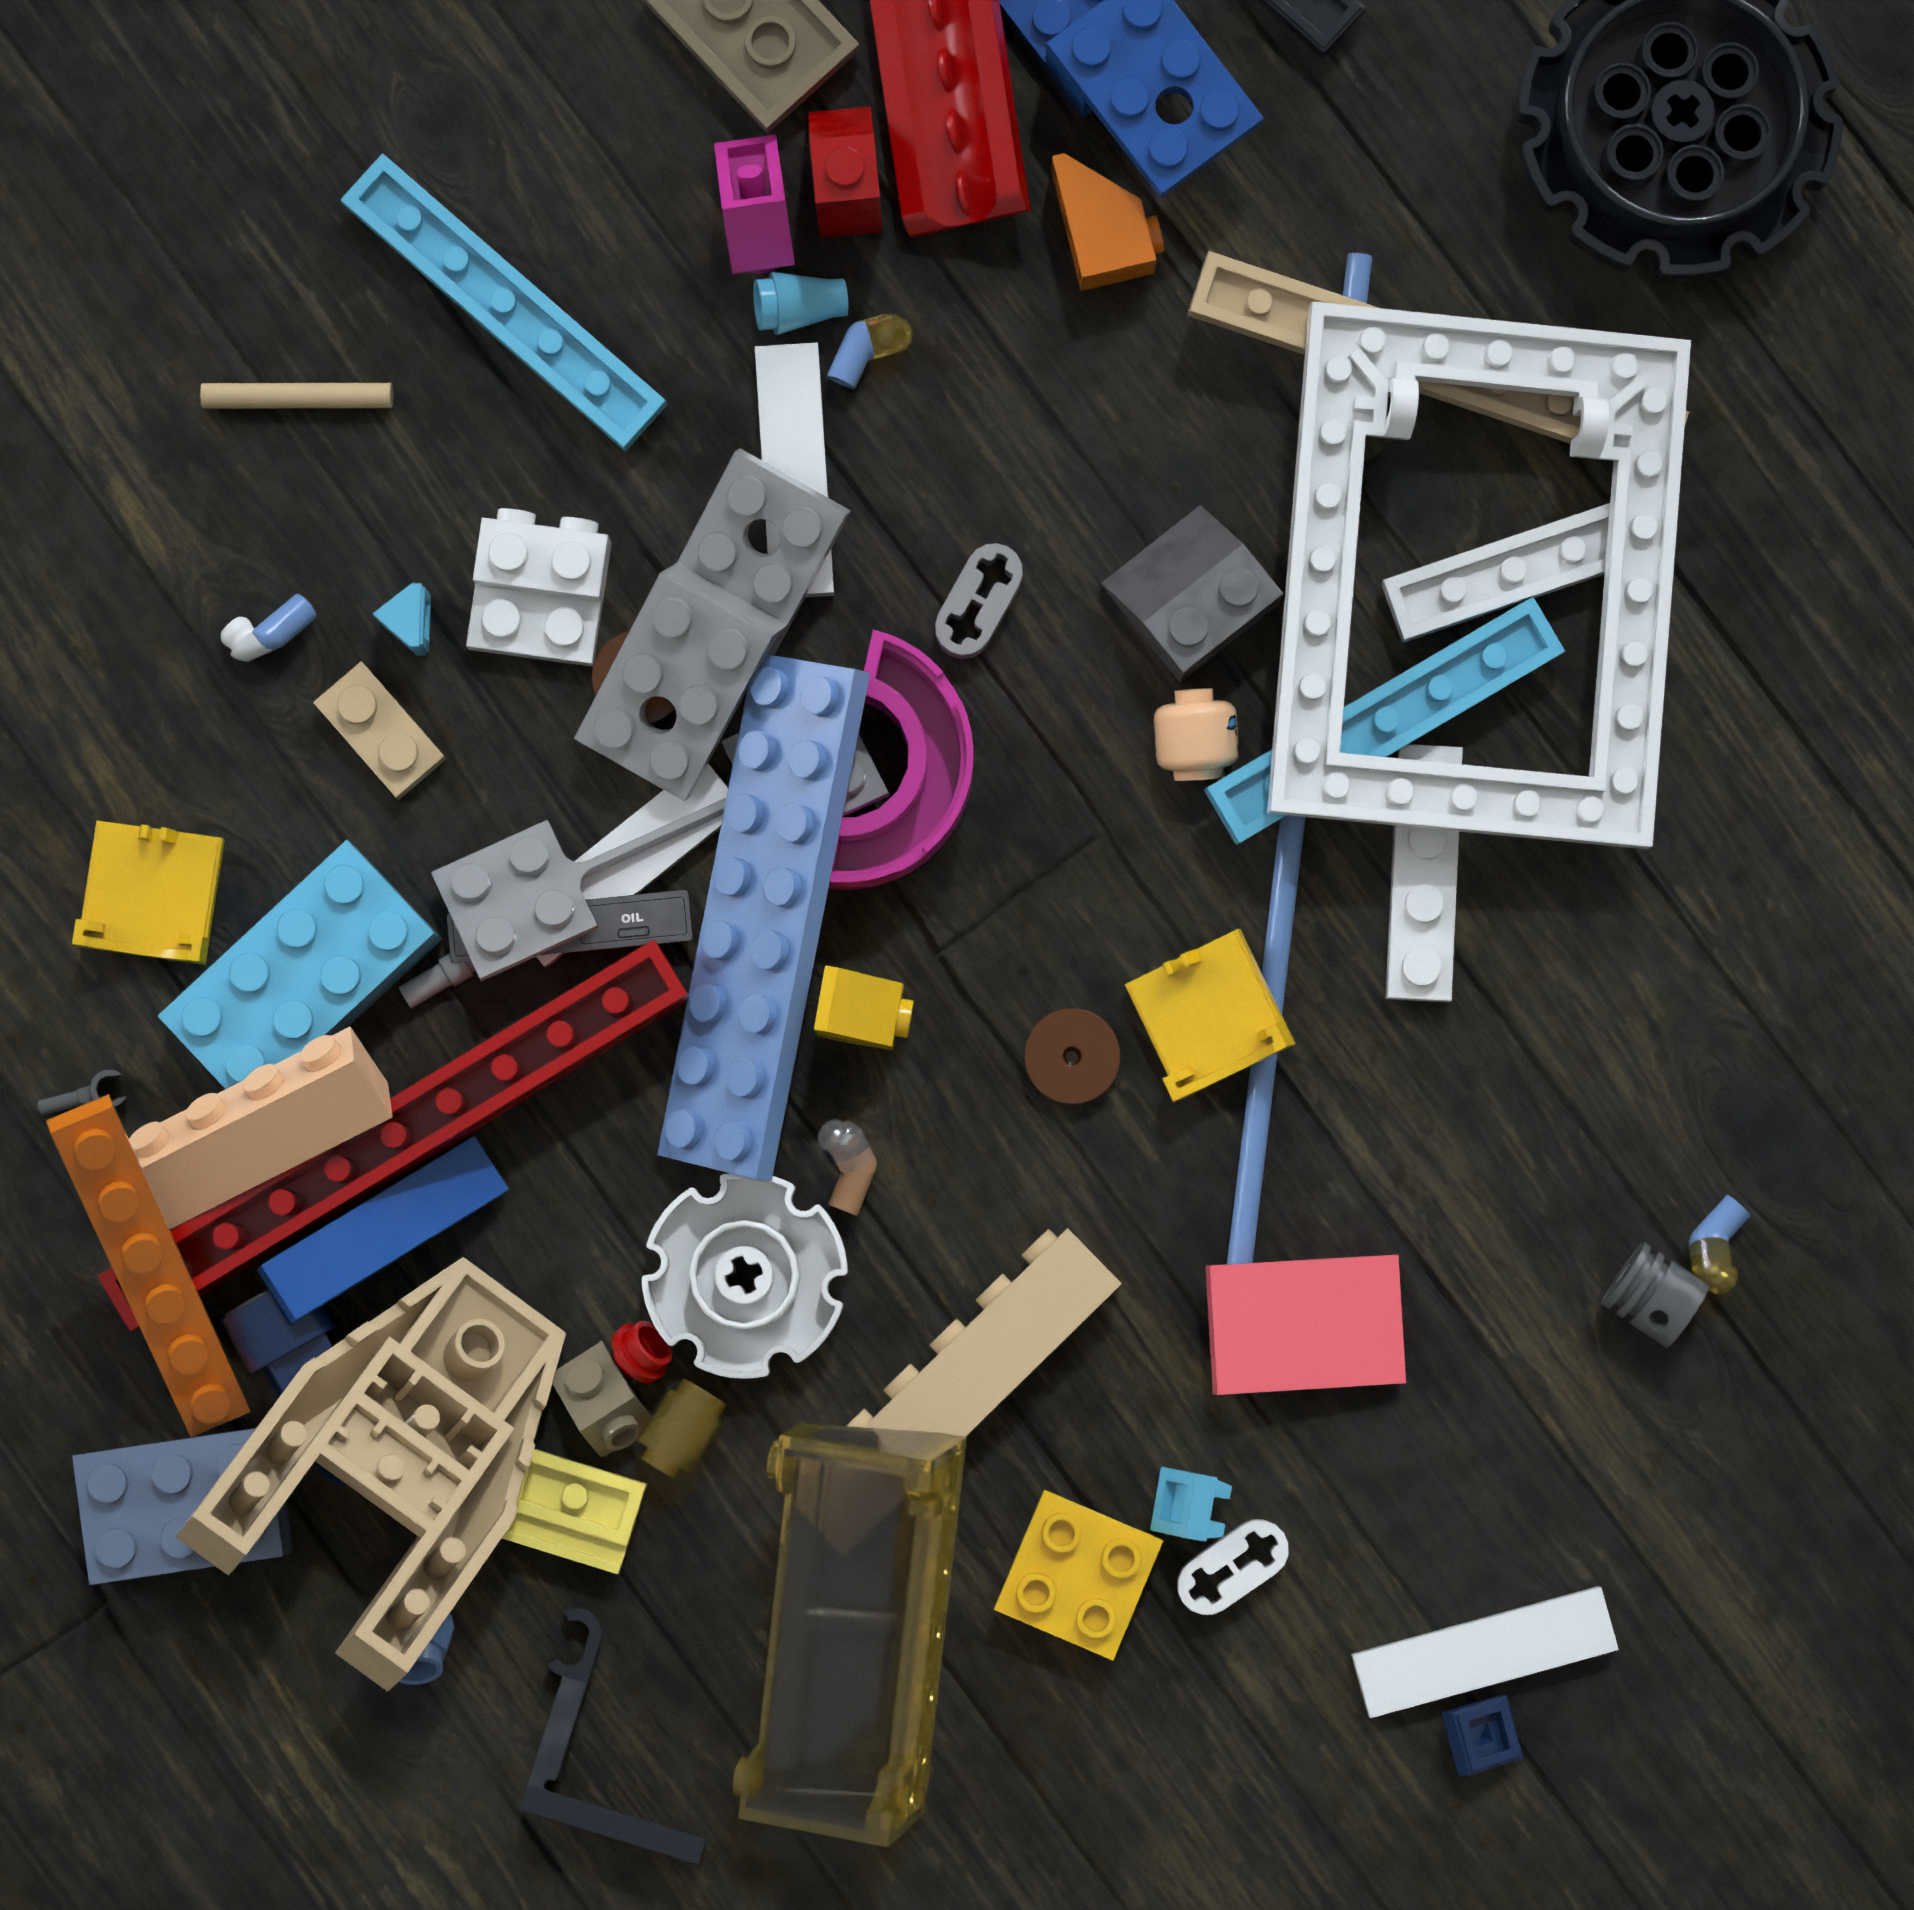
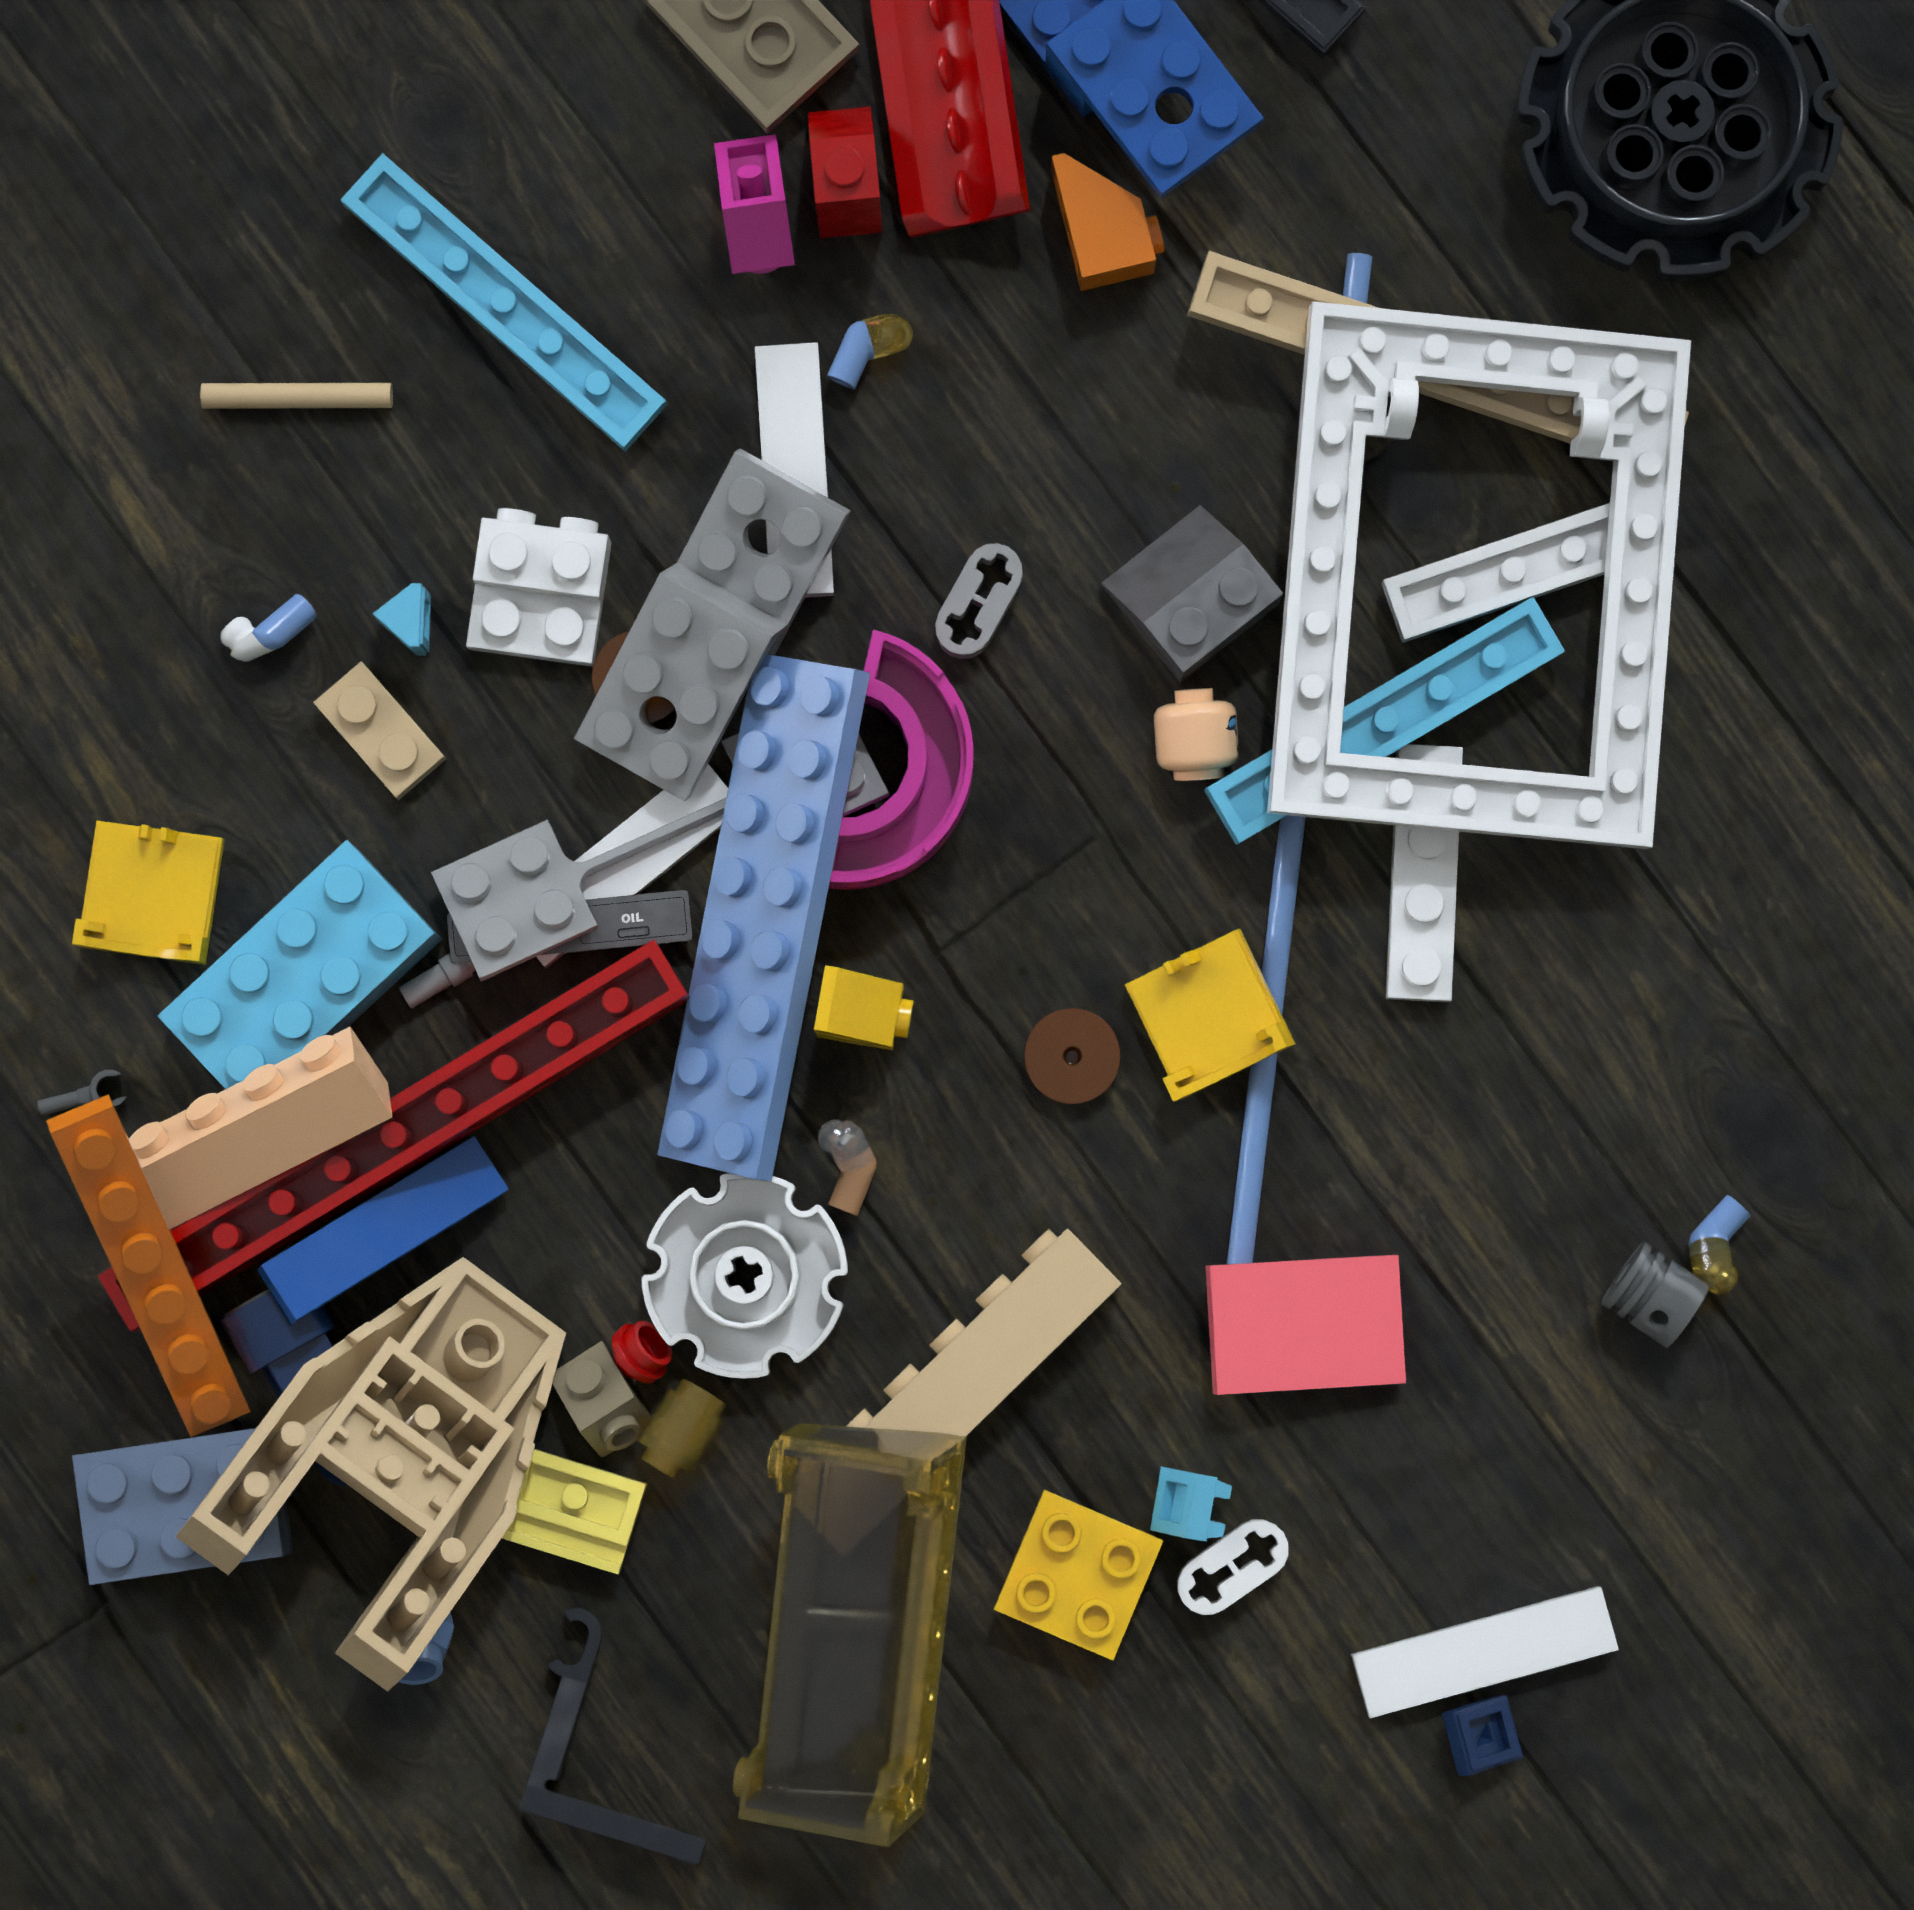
medium azure cone [753,272,848,335] -> none

